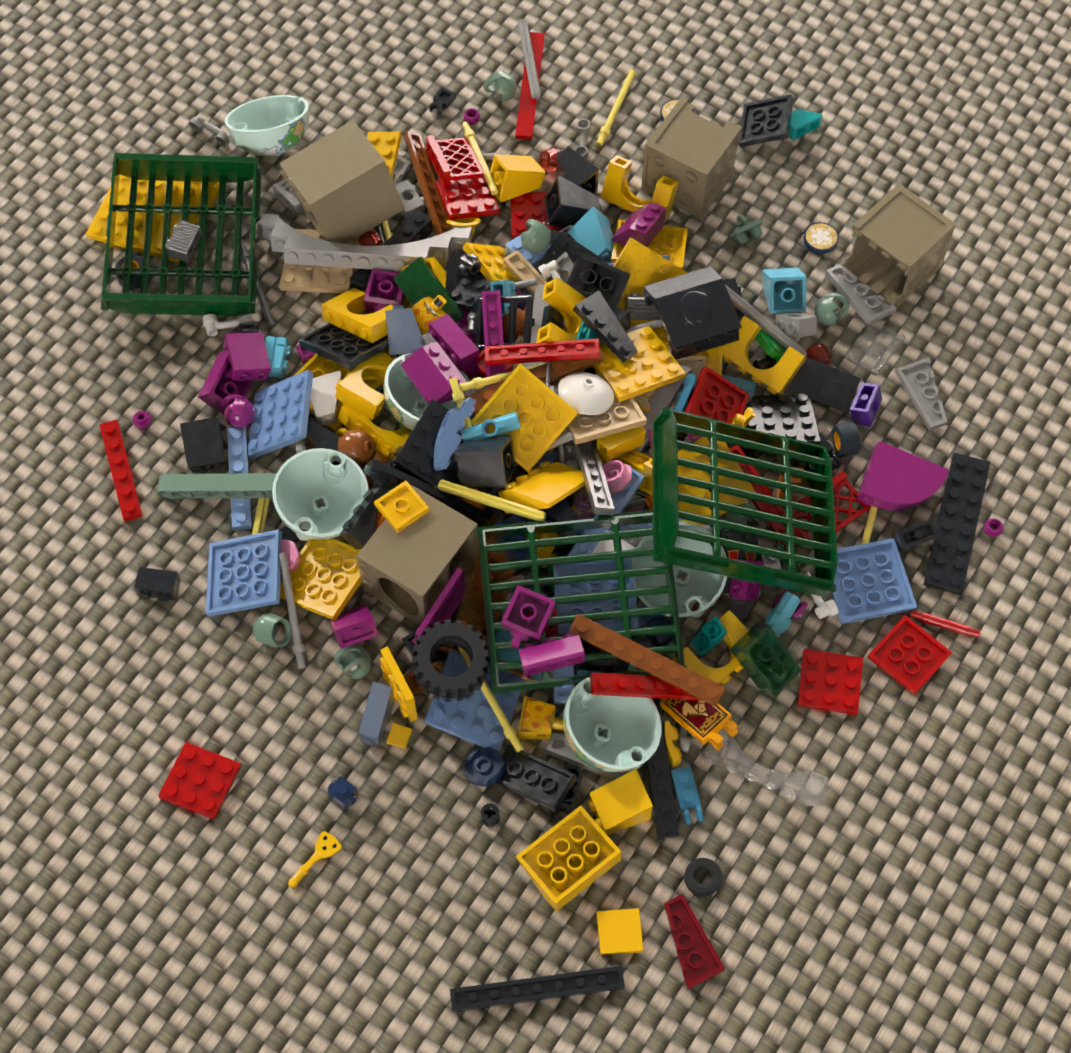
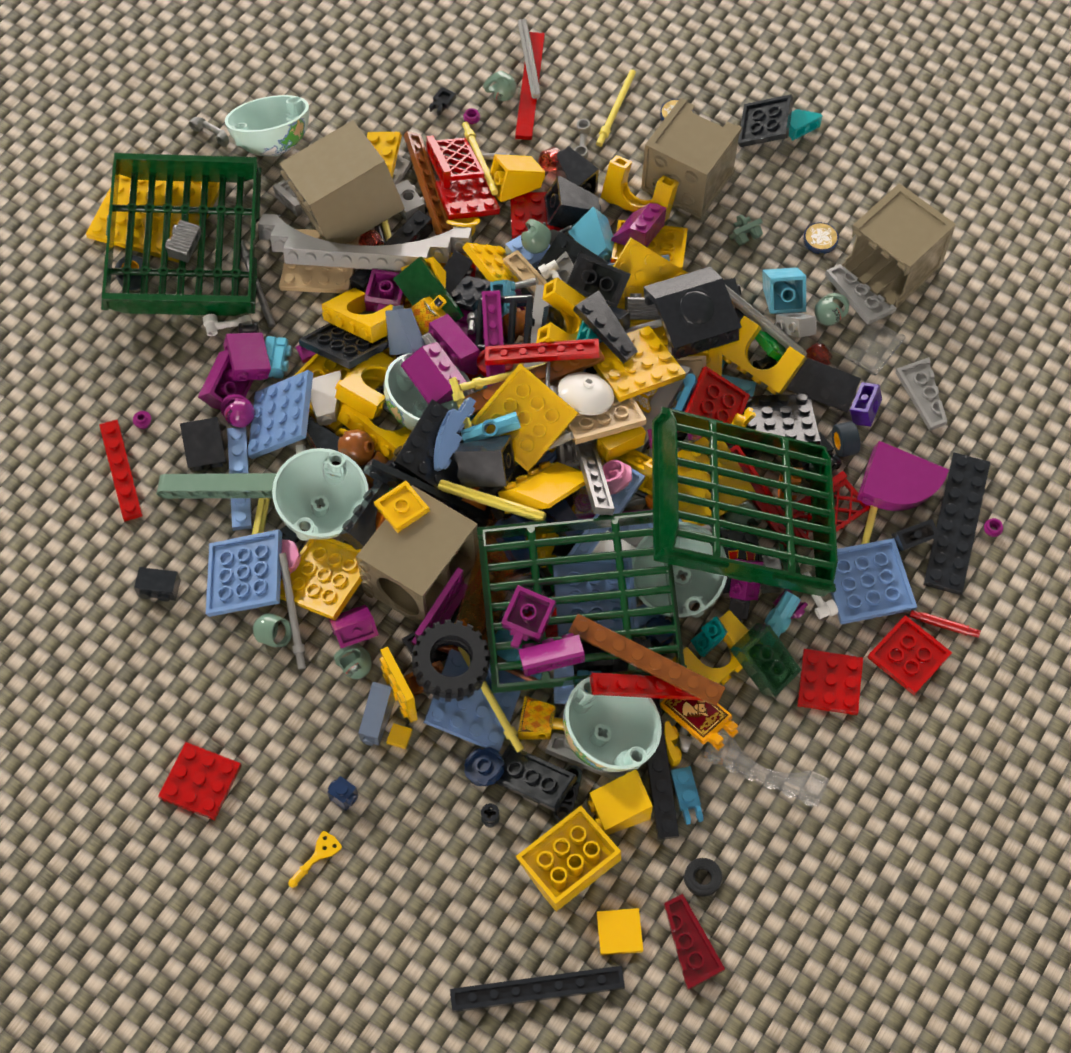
black gear [458,253,481,276] -> none

